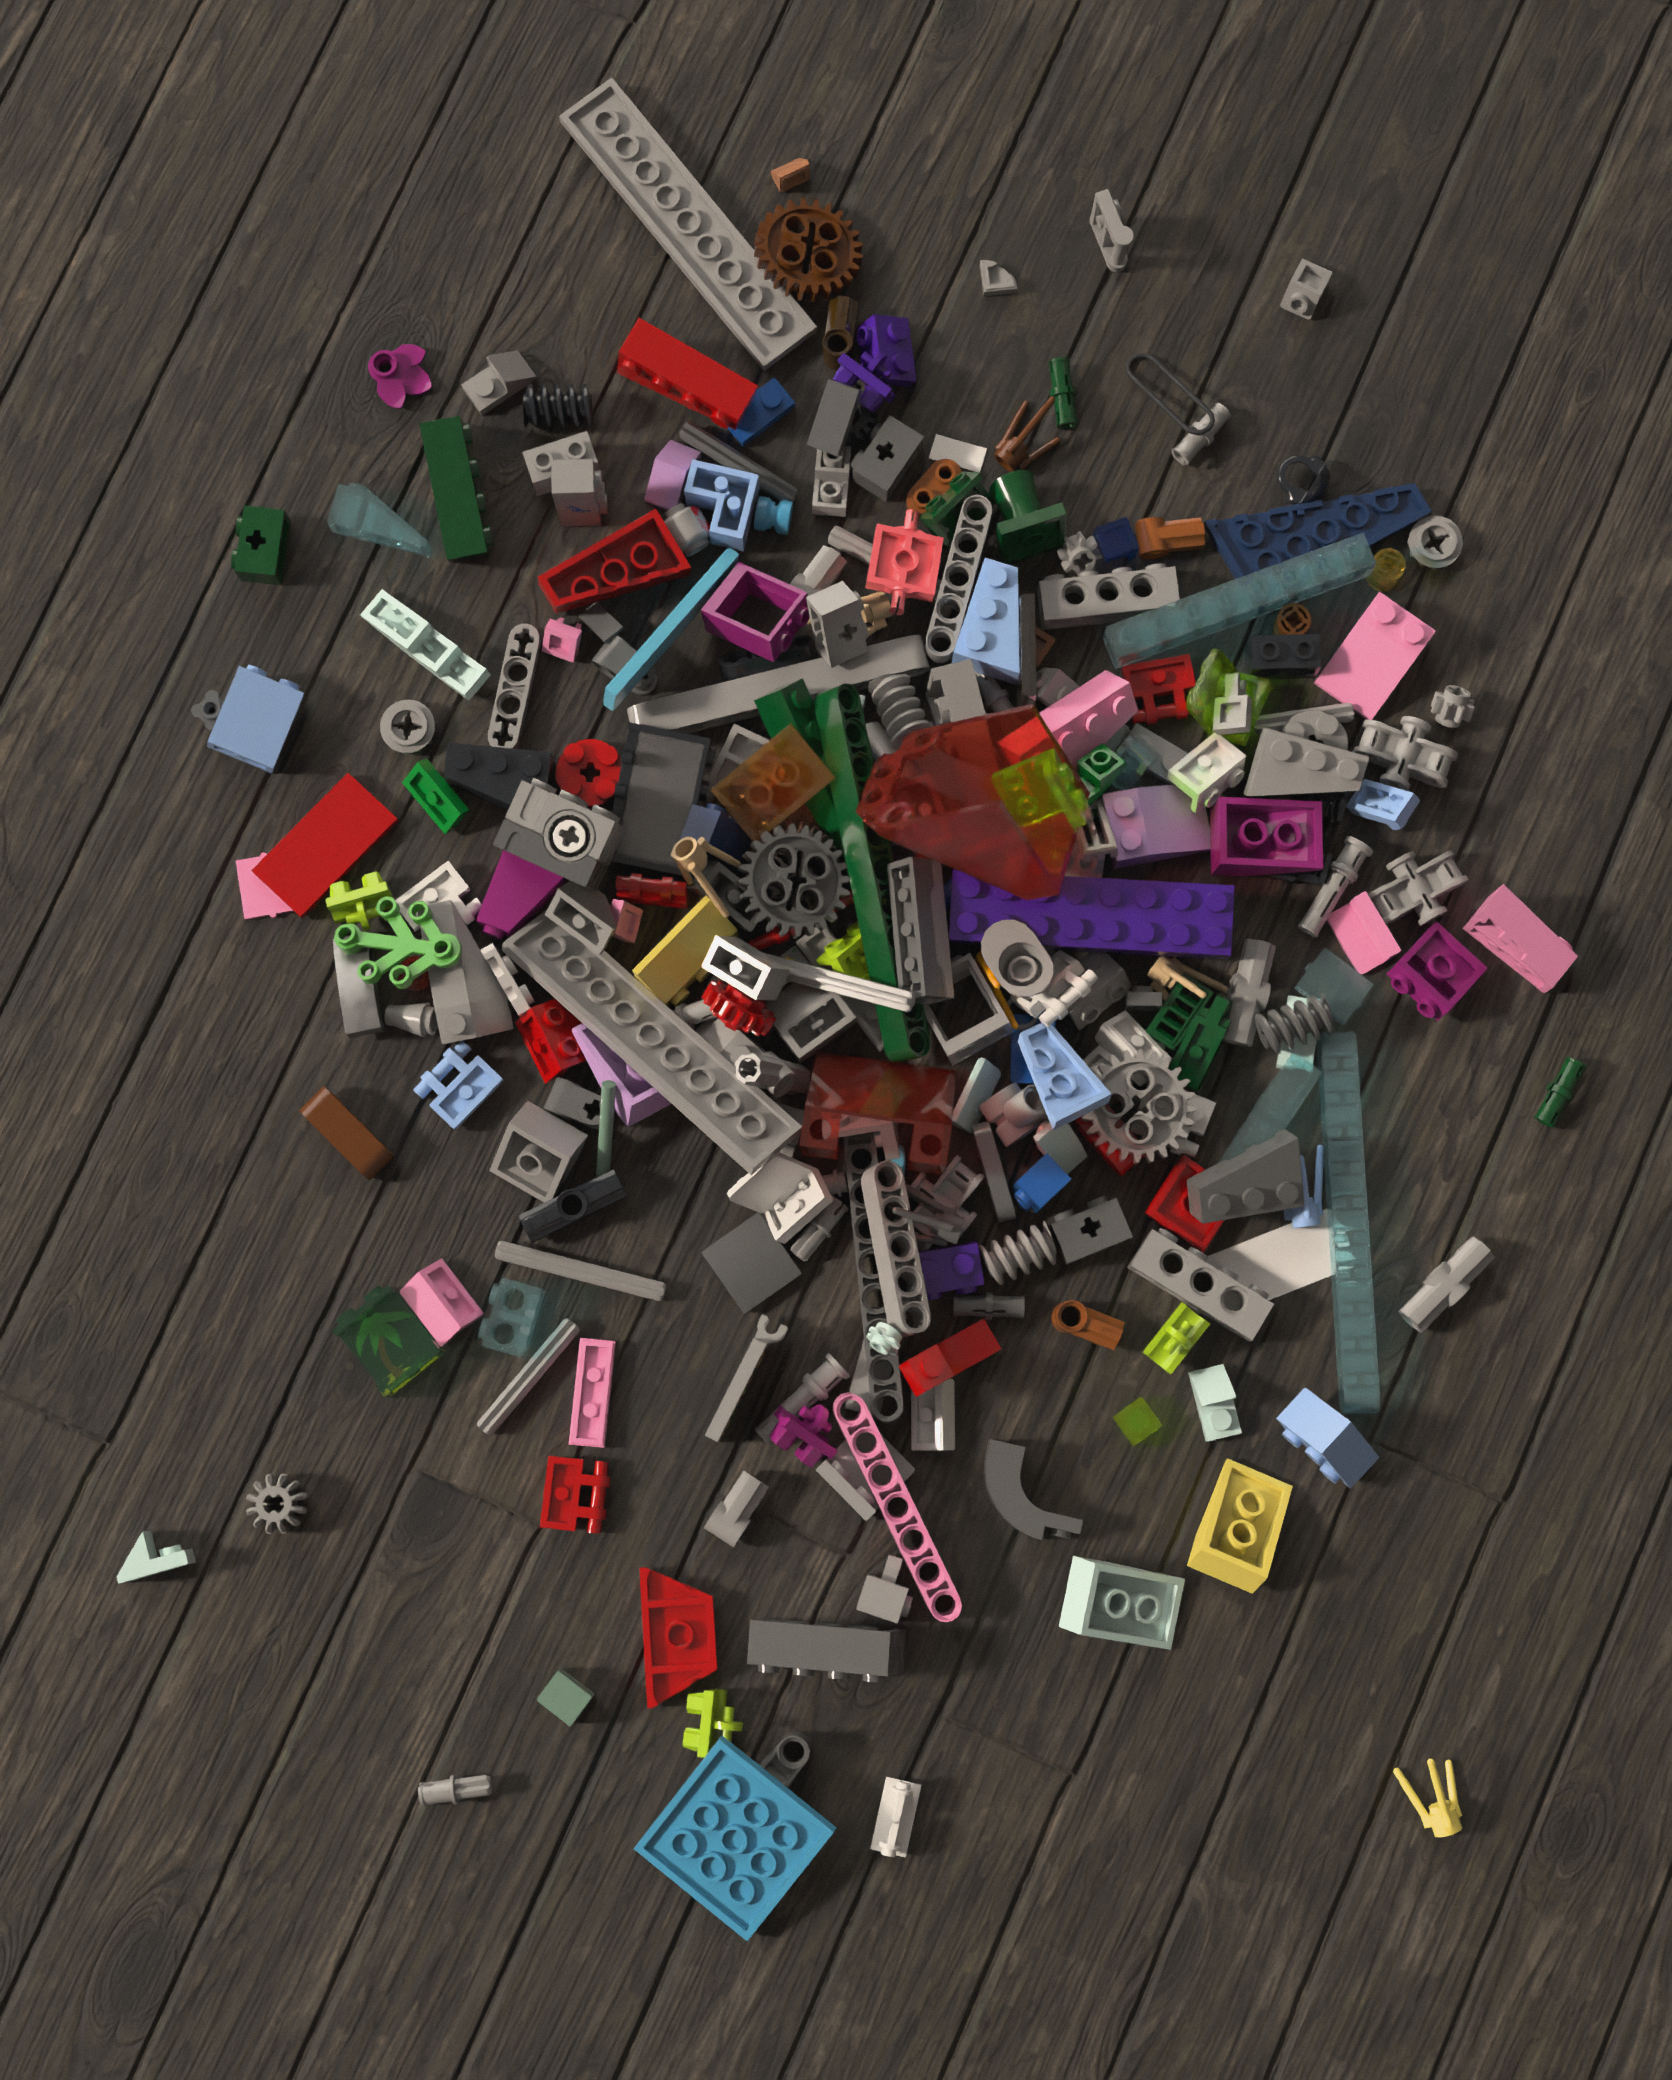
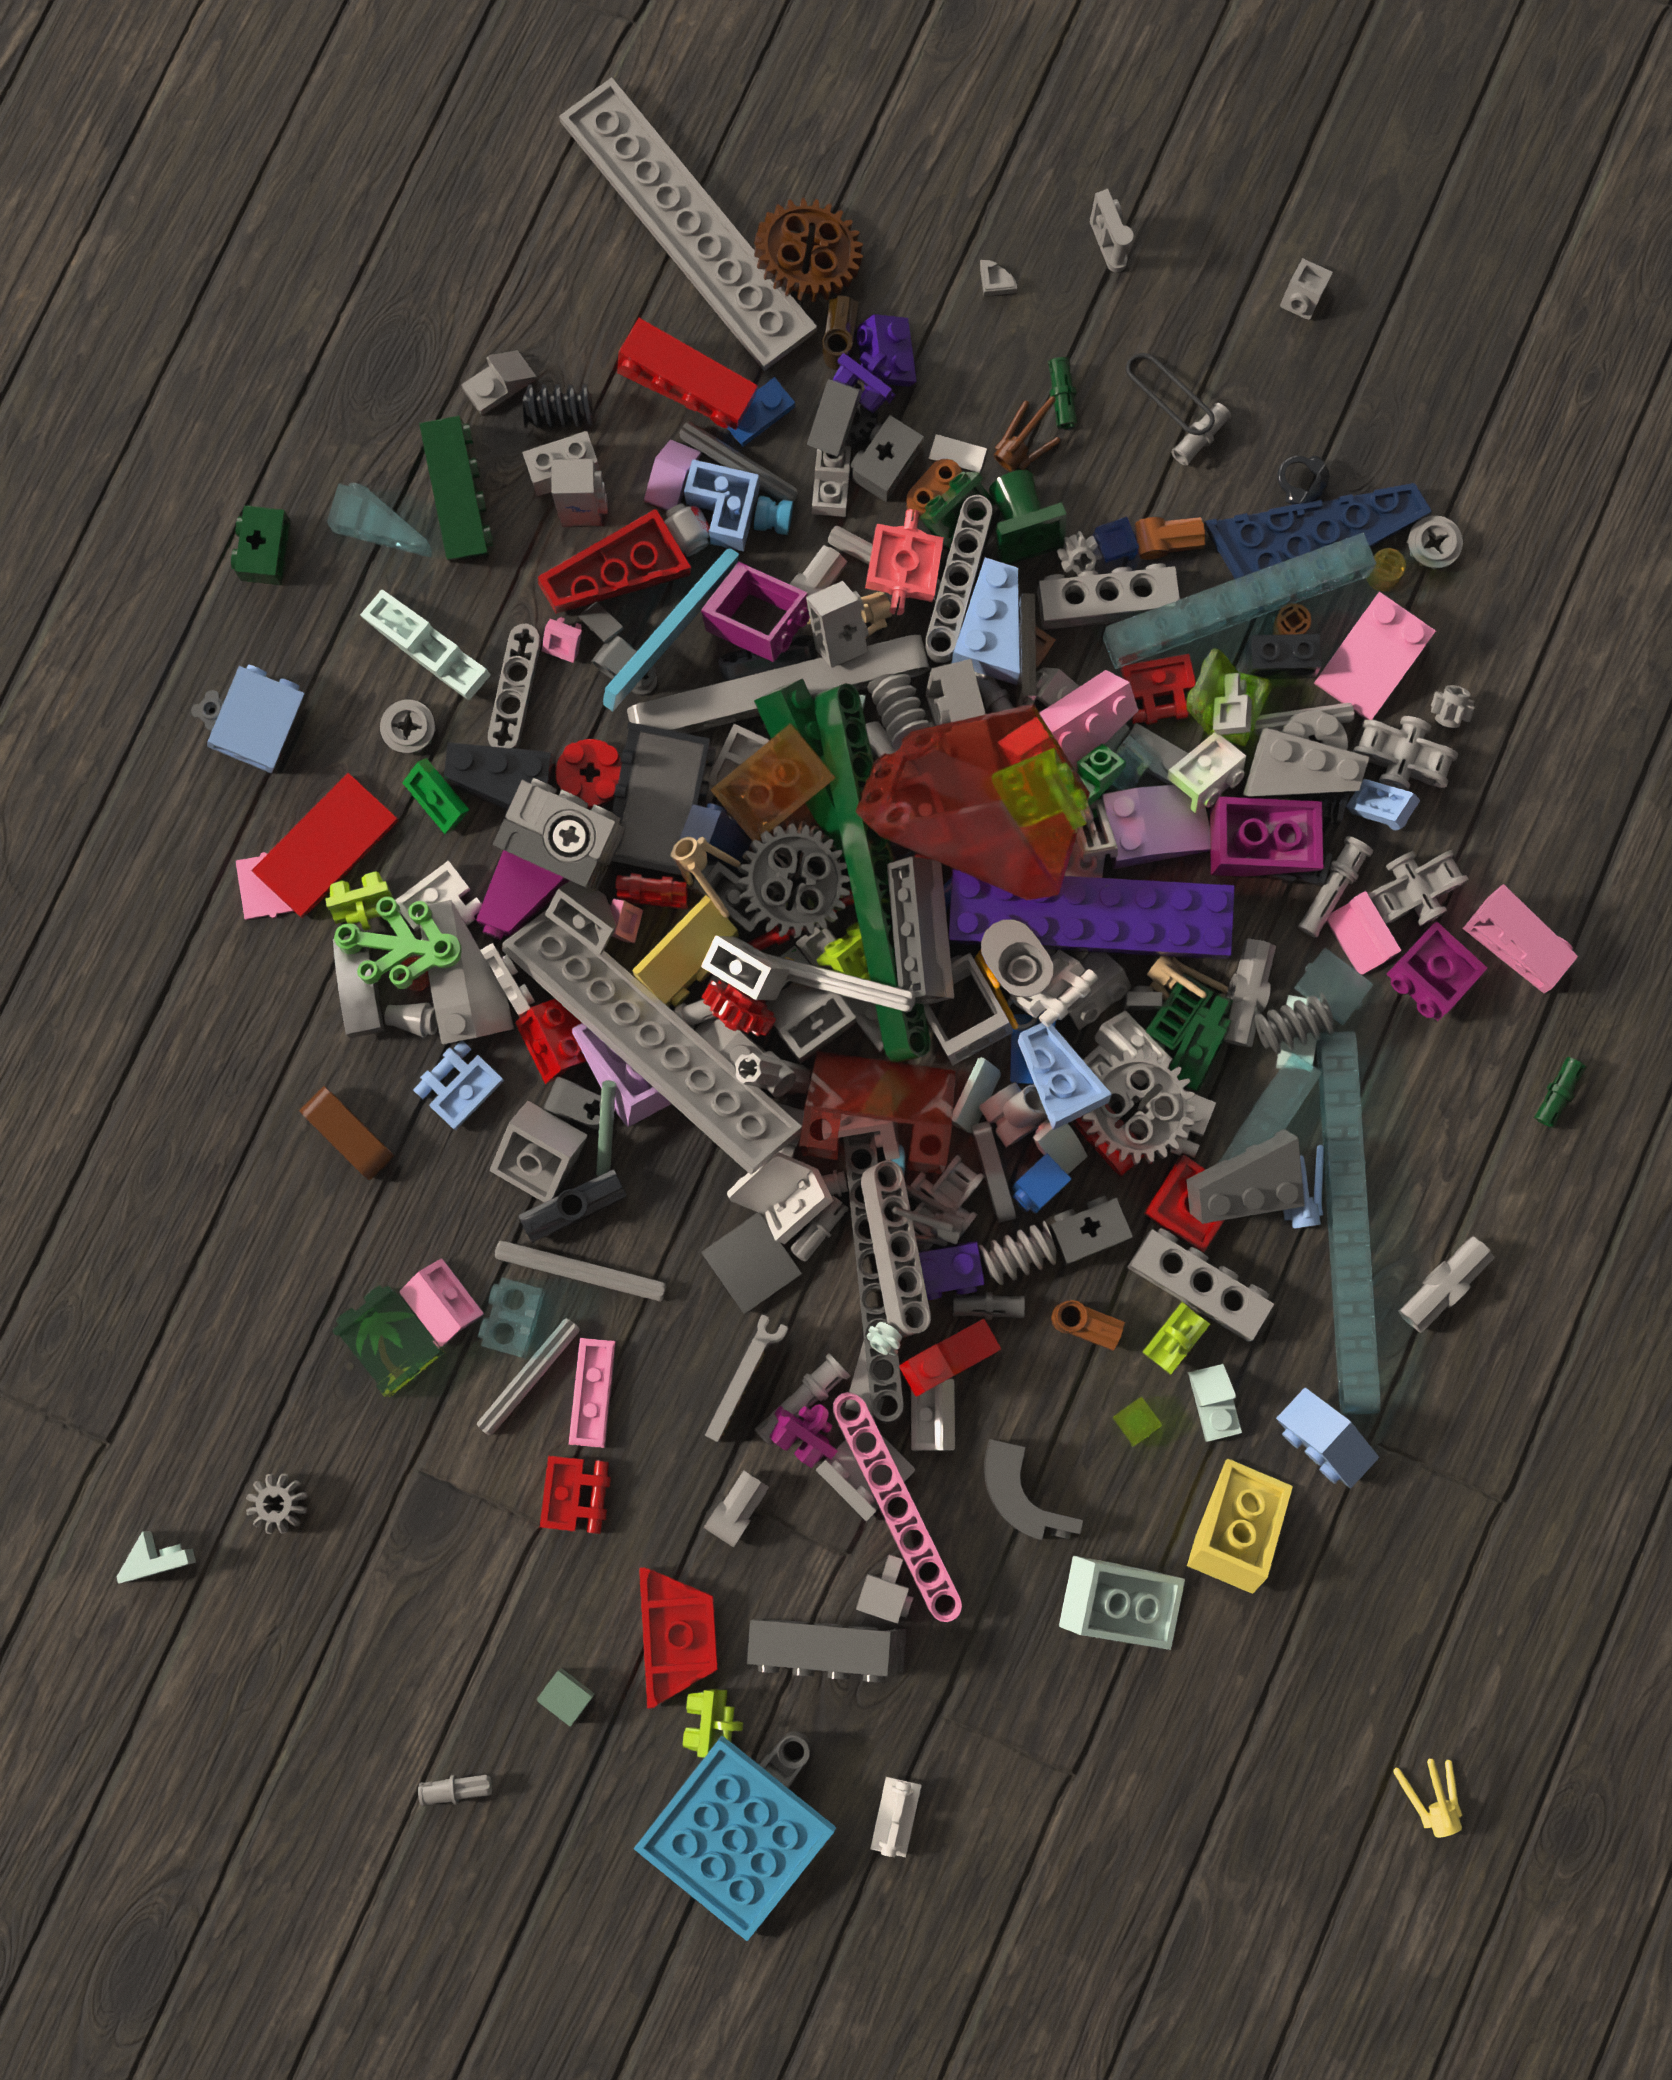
magenta plate [368,344,432,409] -> none
nougat slope [771,158,810,193] -> none
white sticker [1206,1208,1356,1311] -> none

